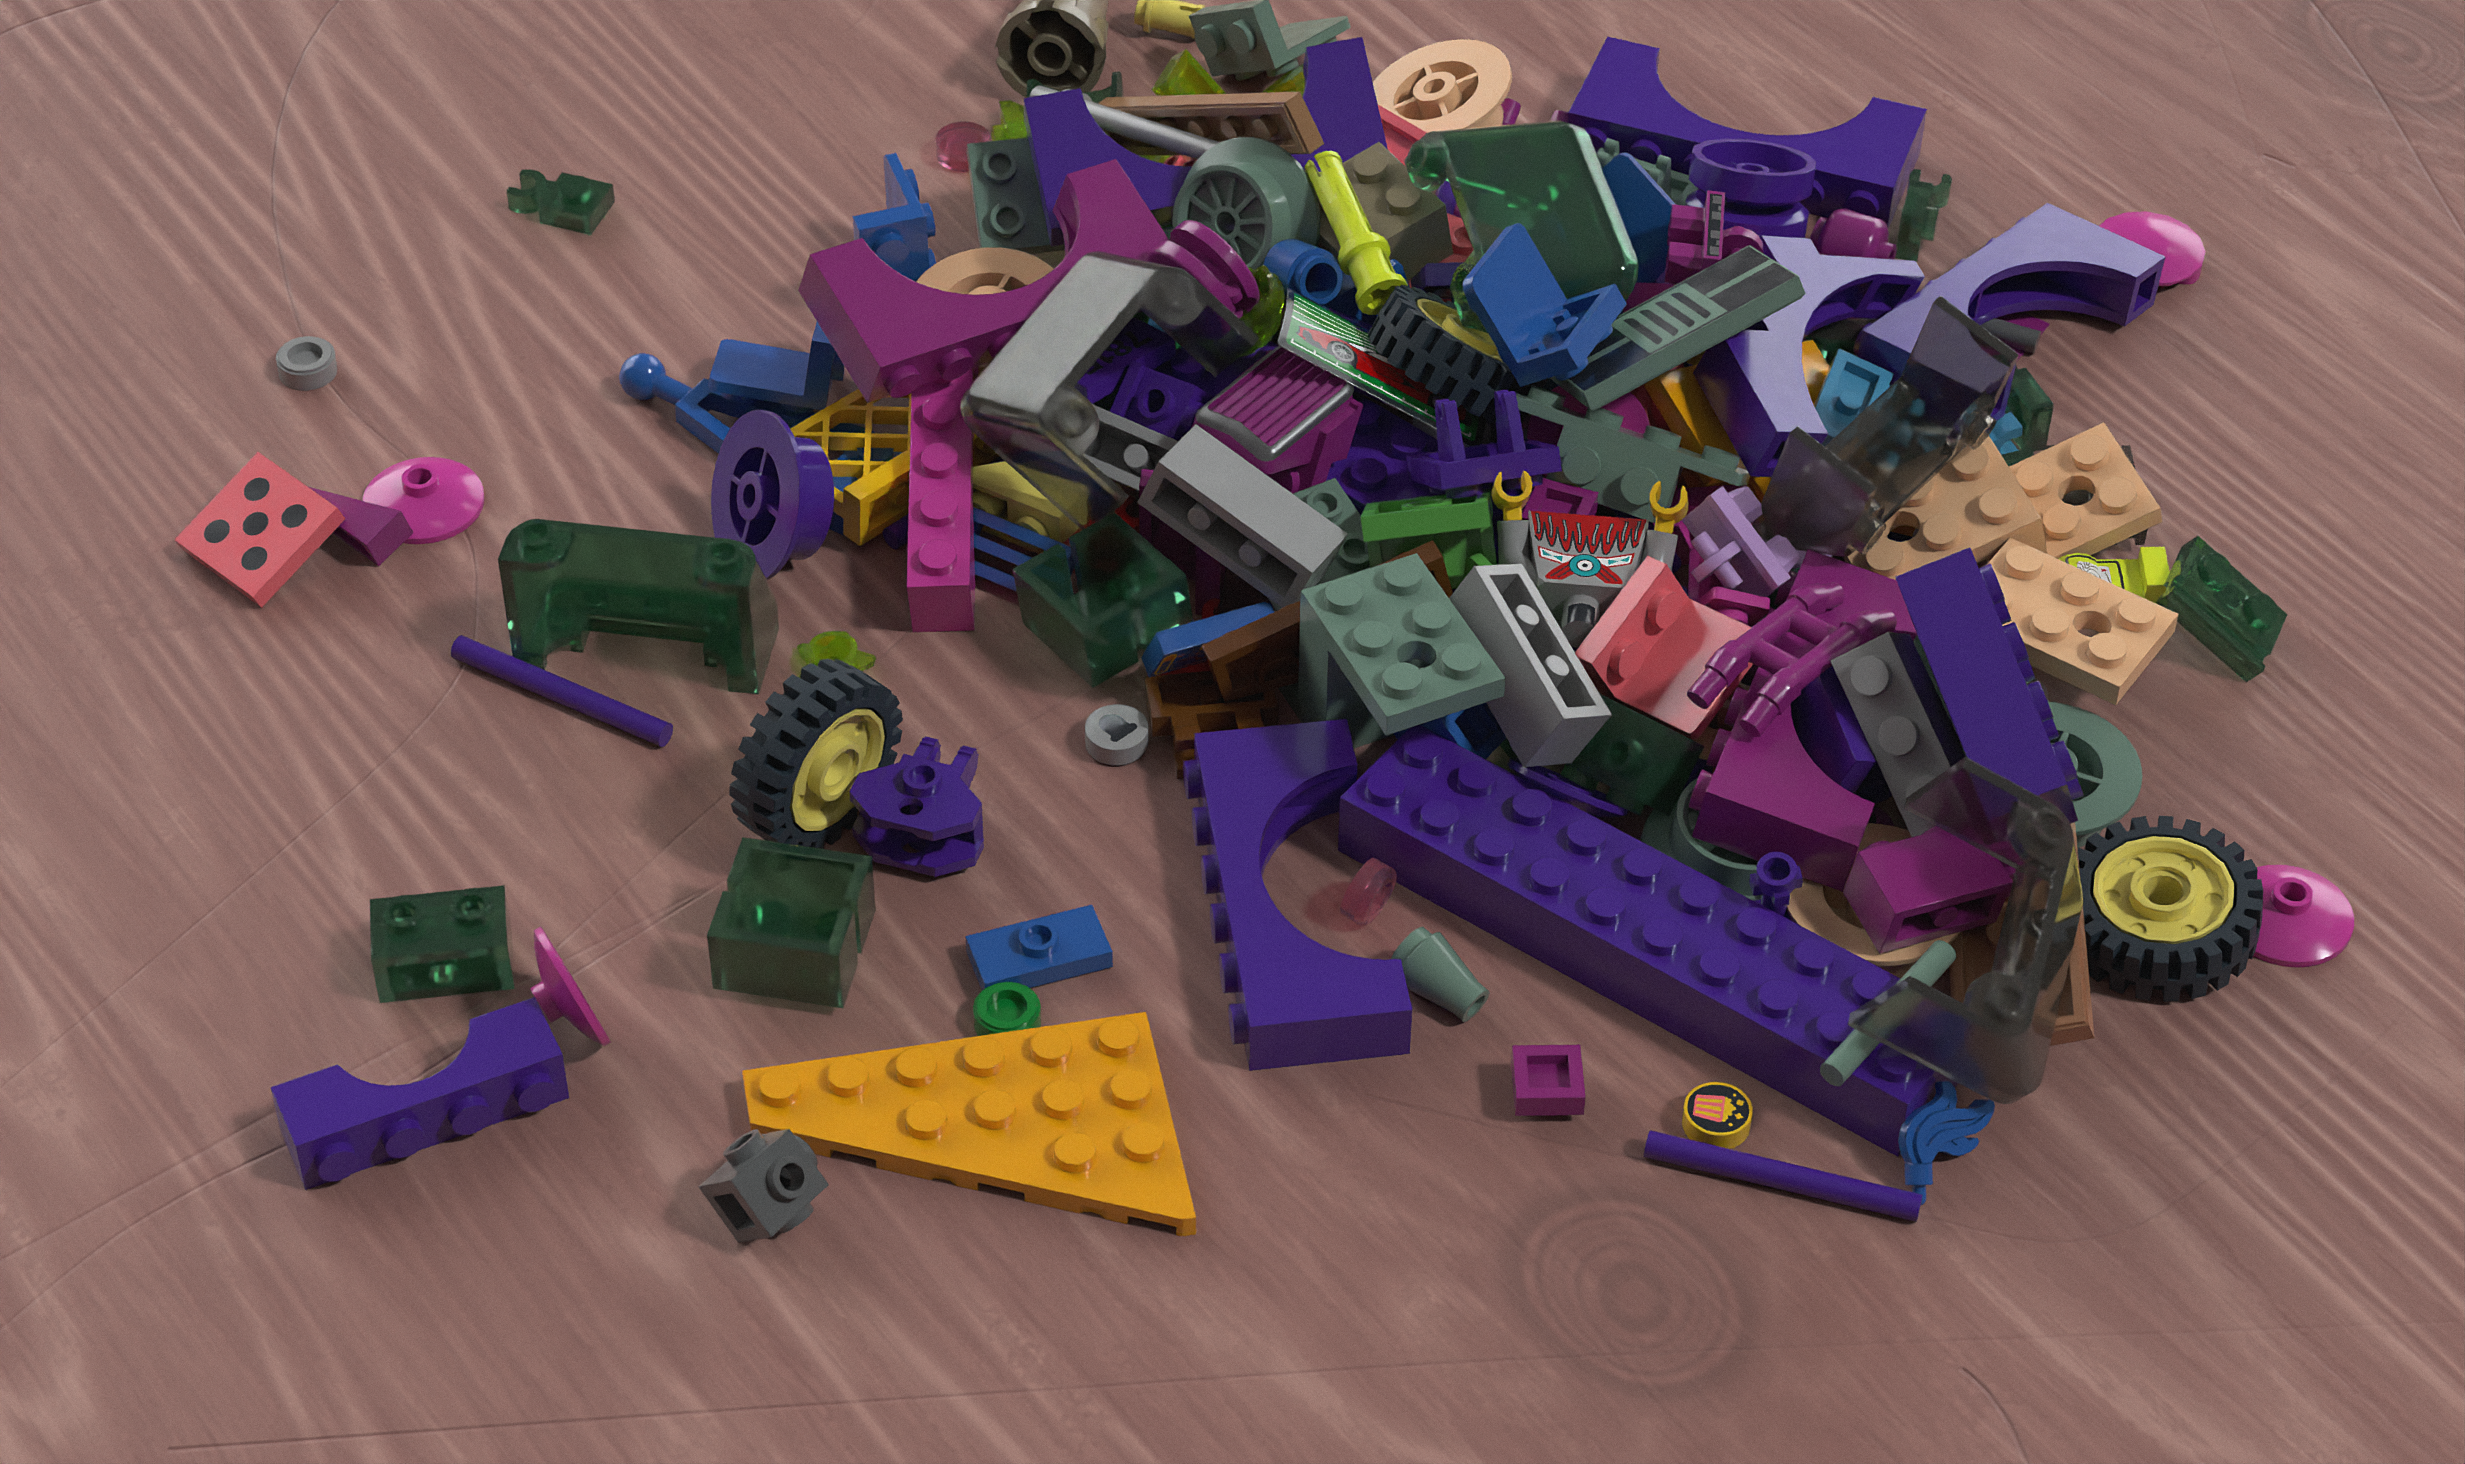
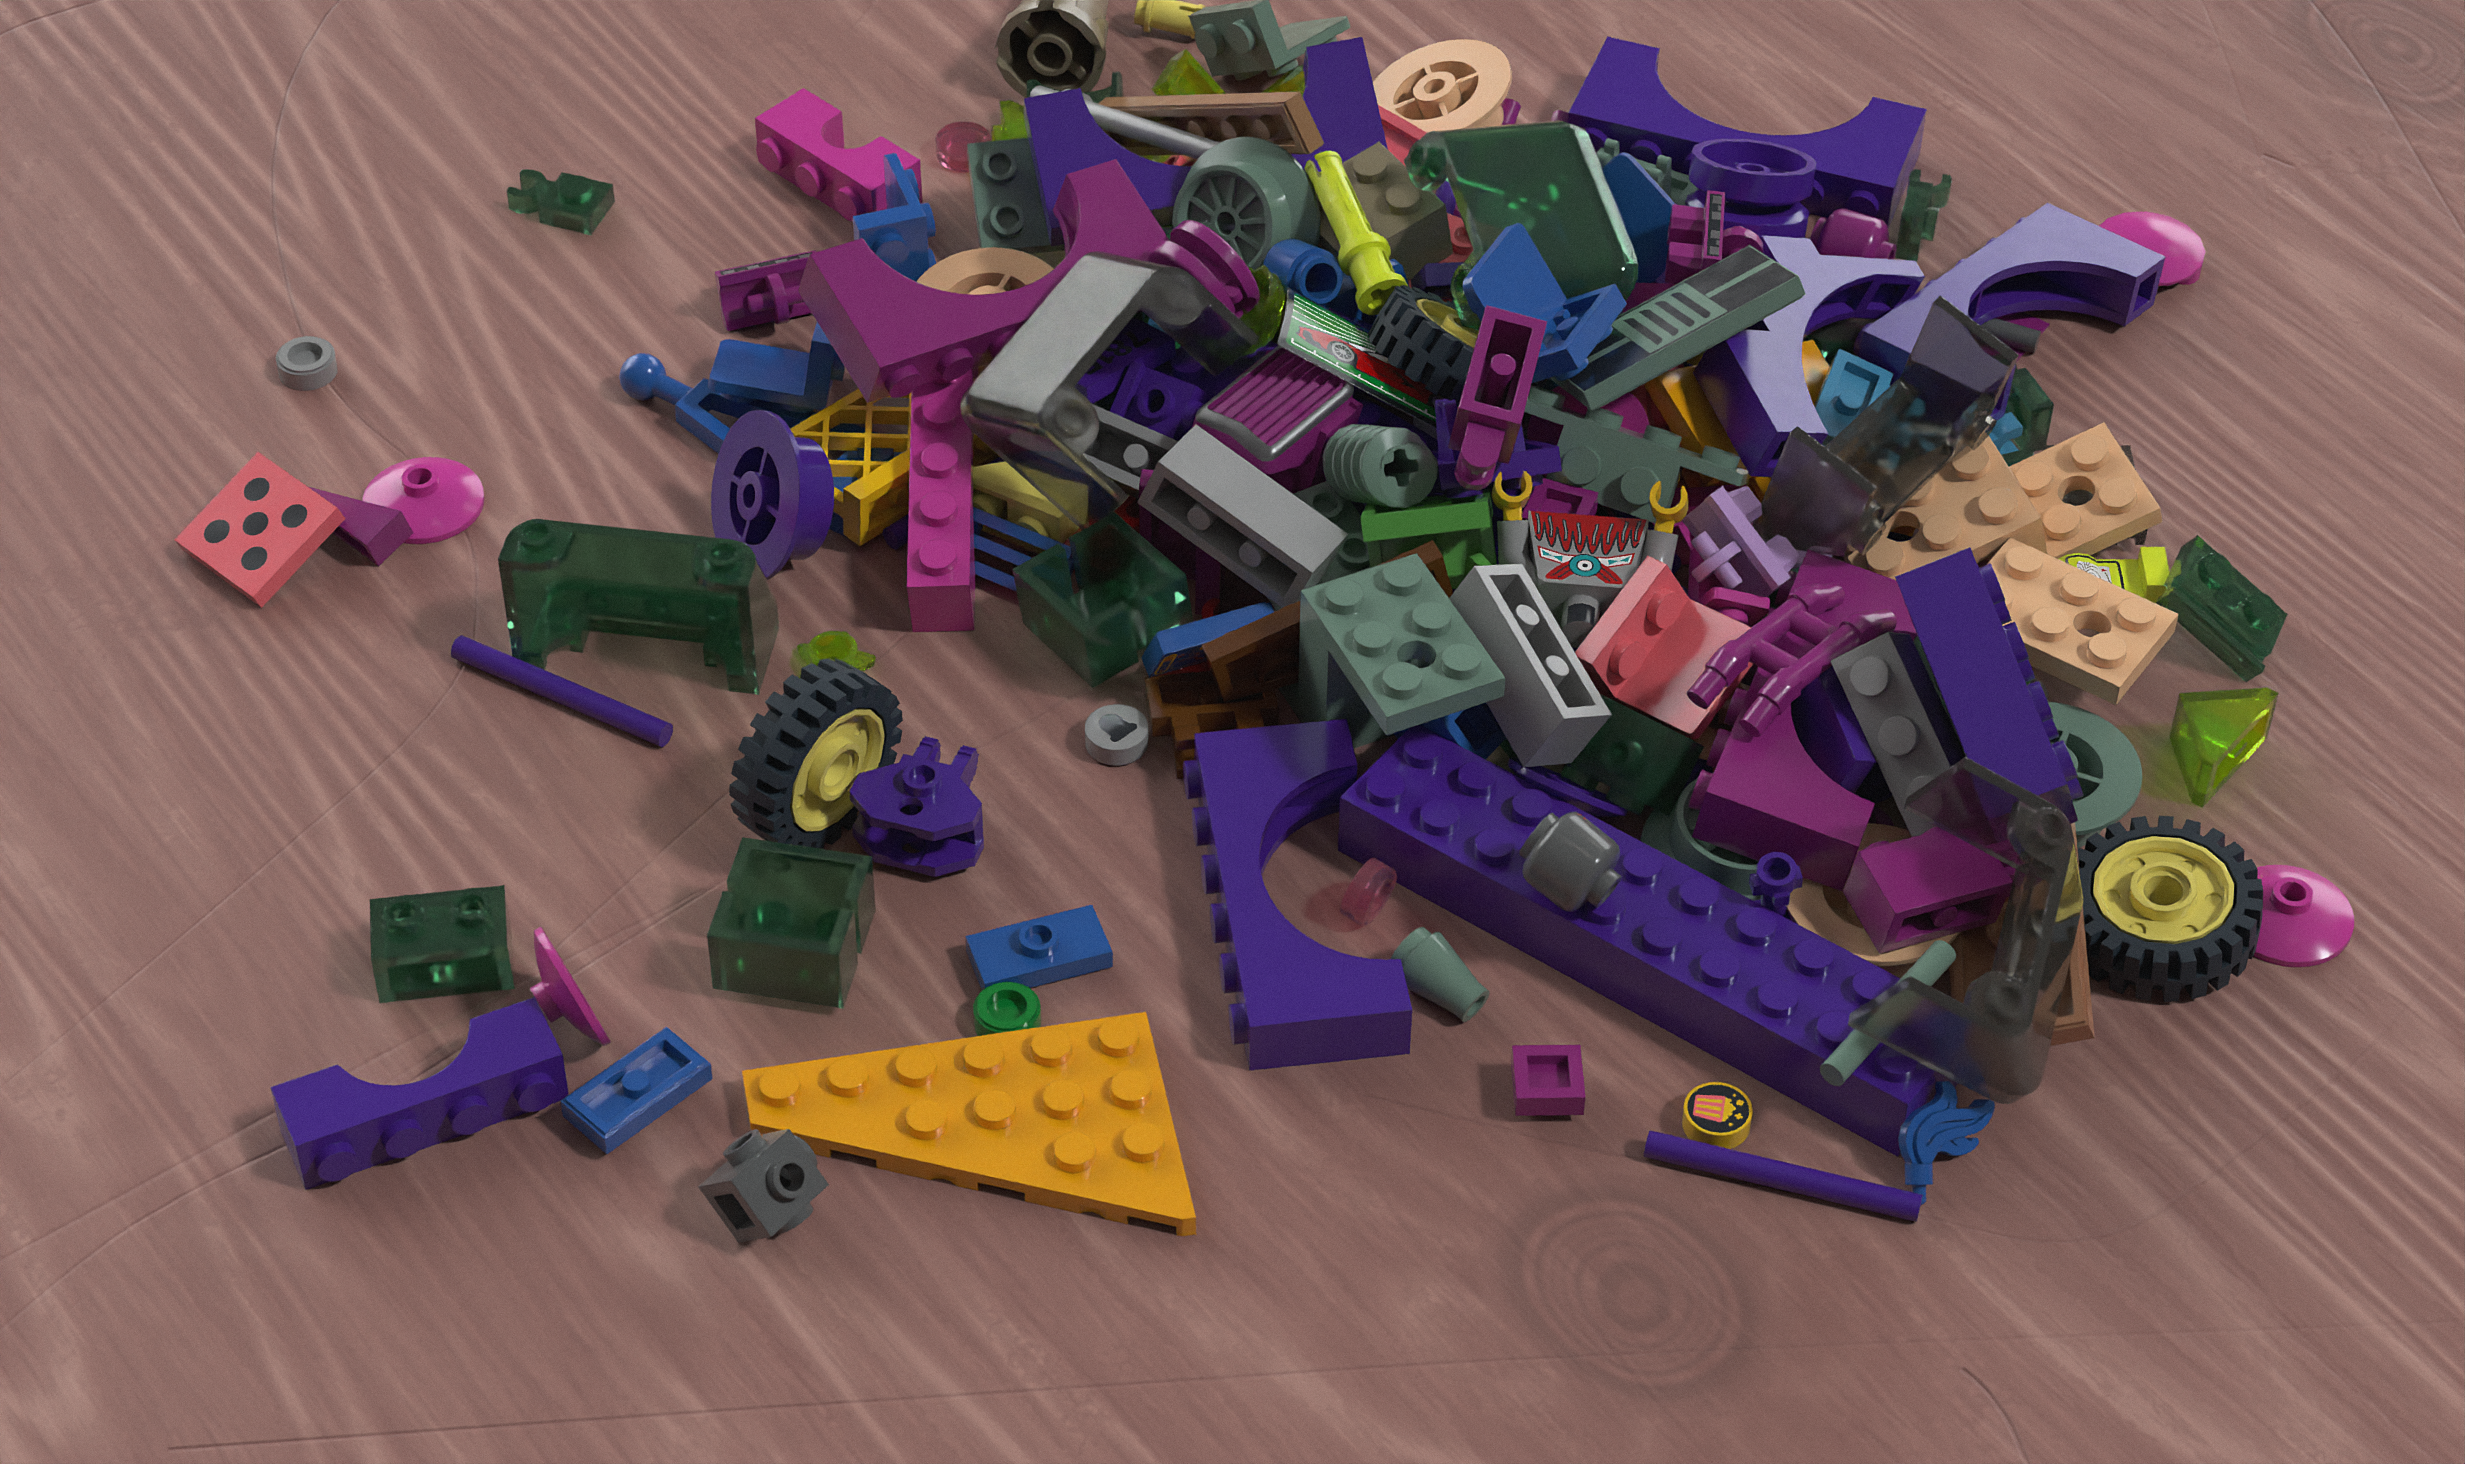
none -> blue plate [560,1026,713,1154]
none -> magenta hips [714,250,816,331]
none -> dark pink arch [755,88,923,221]
none -> sand green piece [1323,424,1438,508]
none -> magenta brick [1448,305,1547,490]
none -> dark grey head [1519,812,1622,912]
none -> clear neon green slope [2169,687,2279,808]

